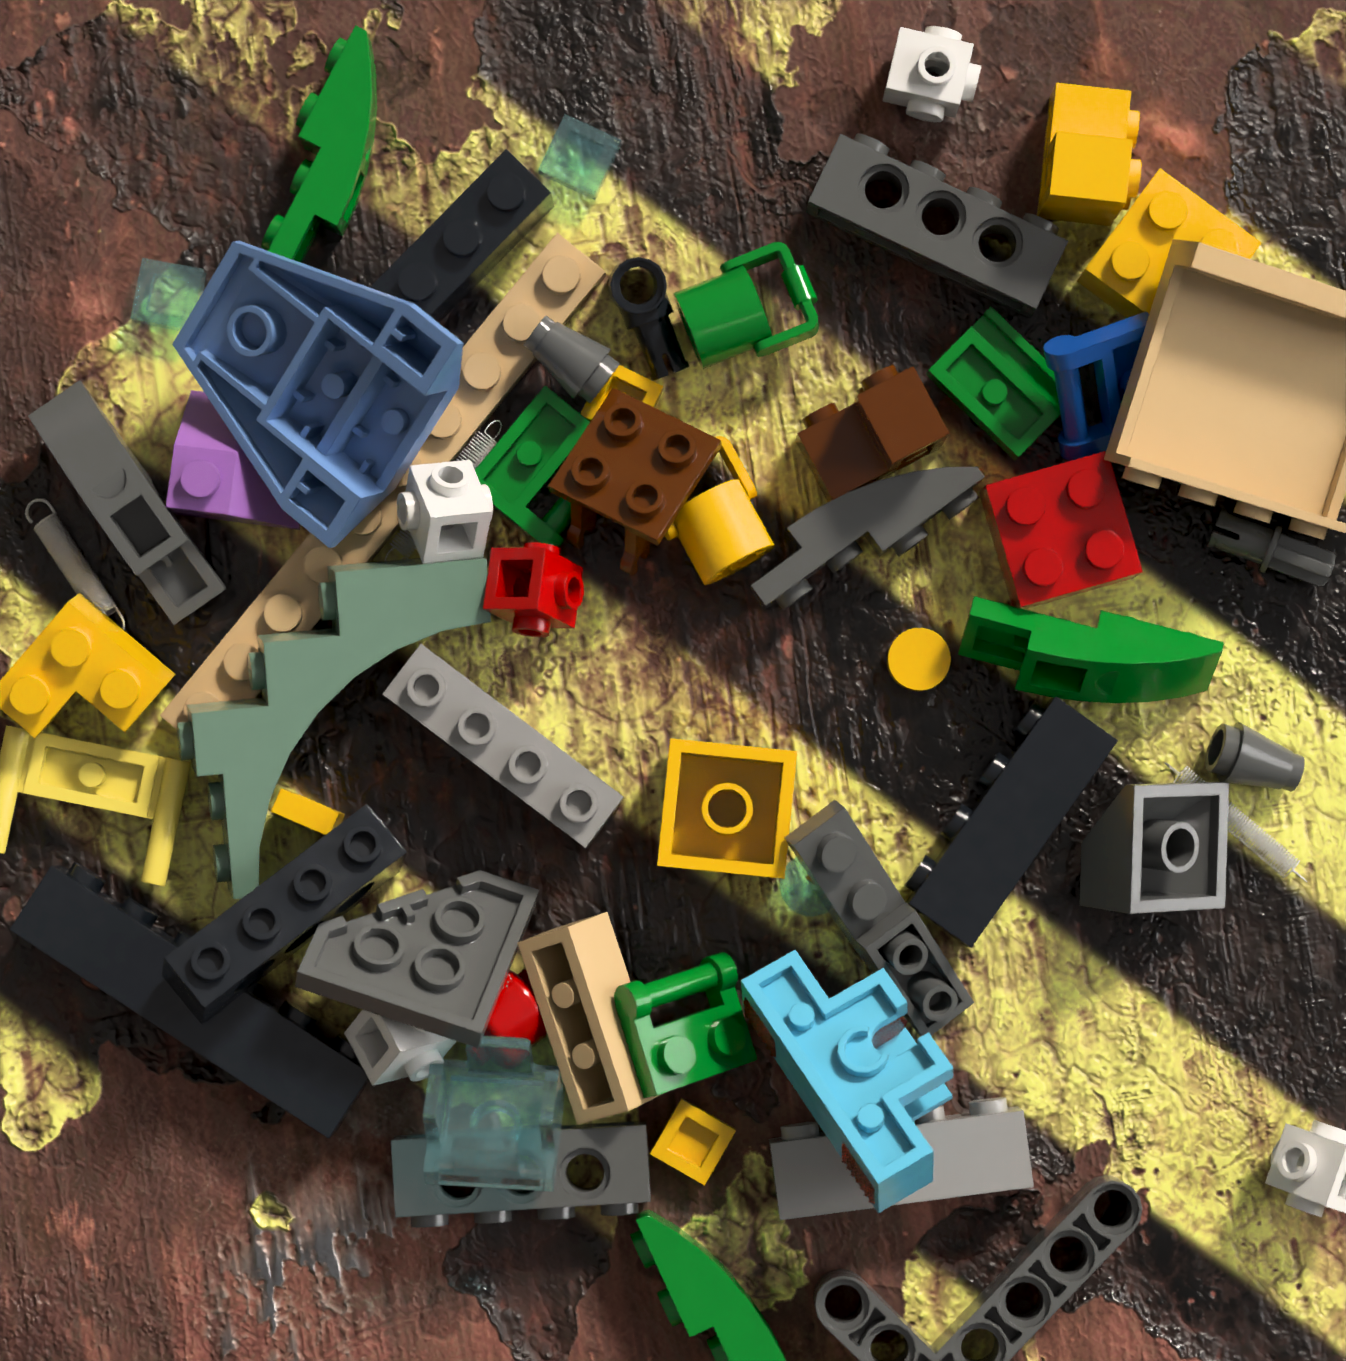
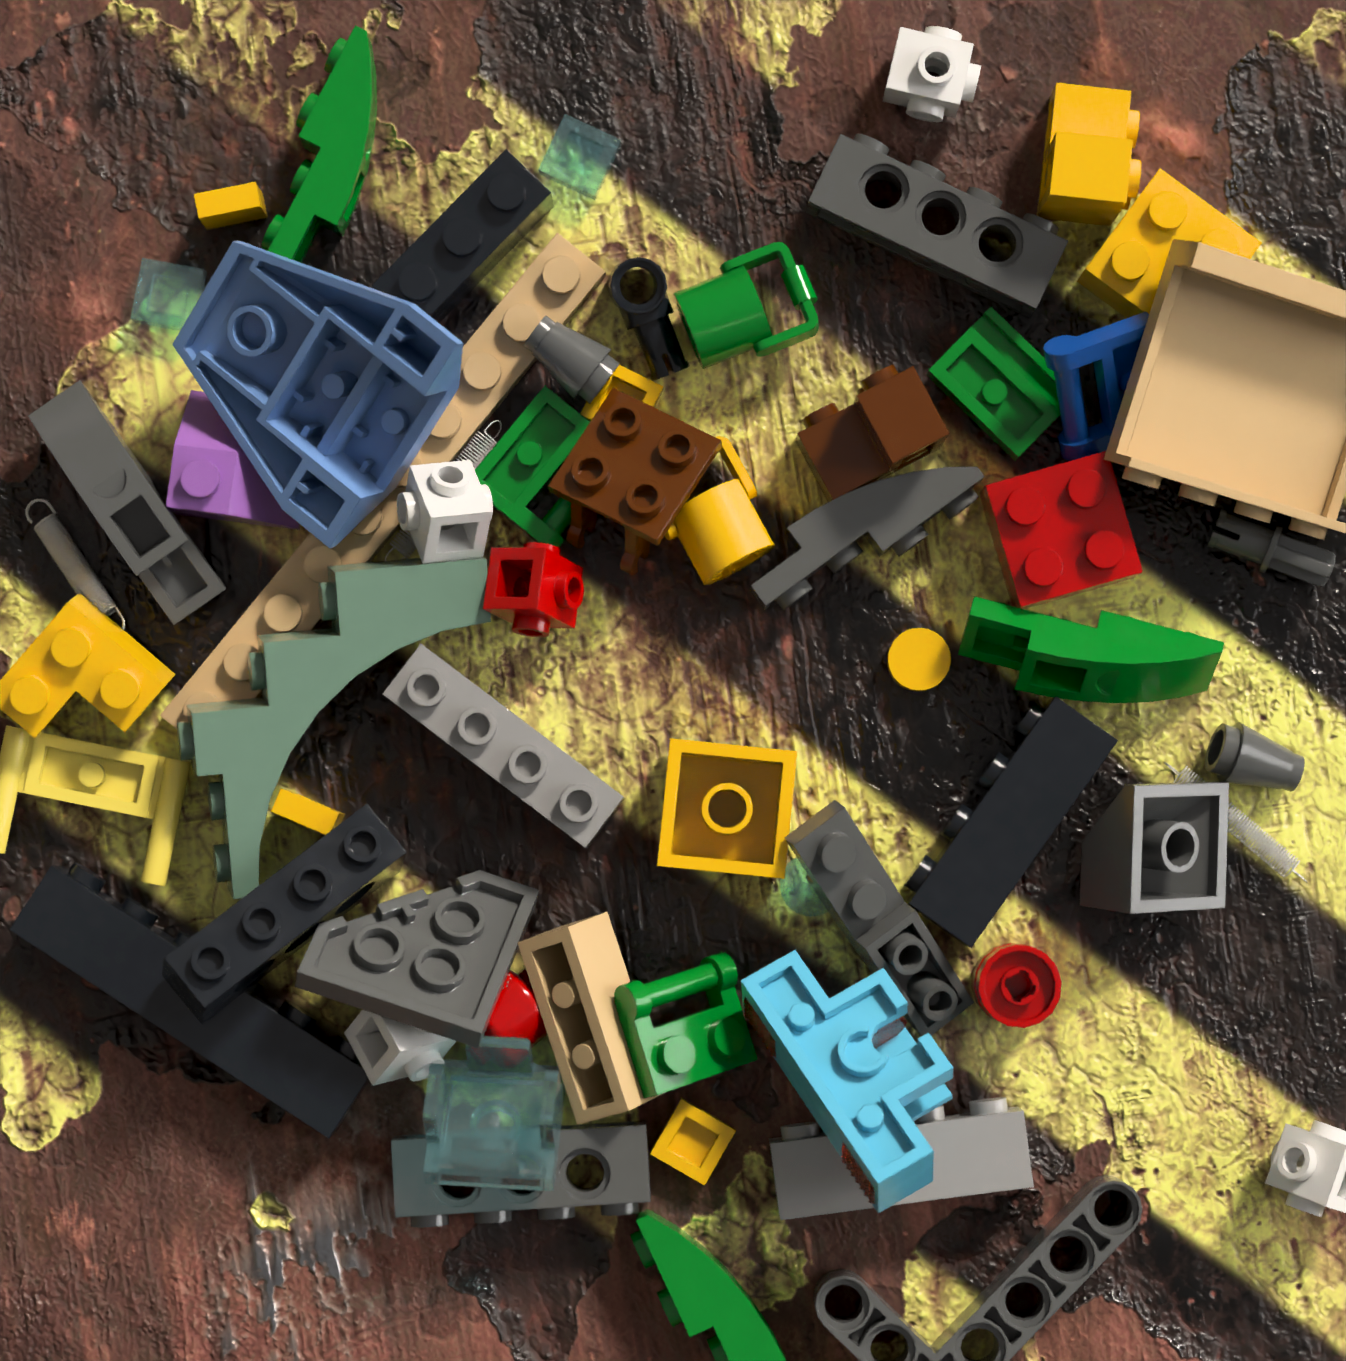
none -> yellow tile [194,182,268,230]
none -> red wheel [971,943,1062,1028]

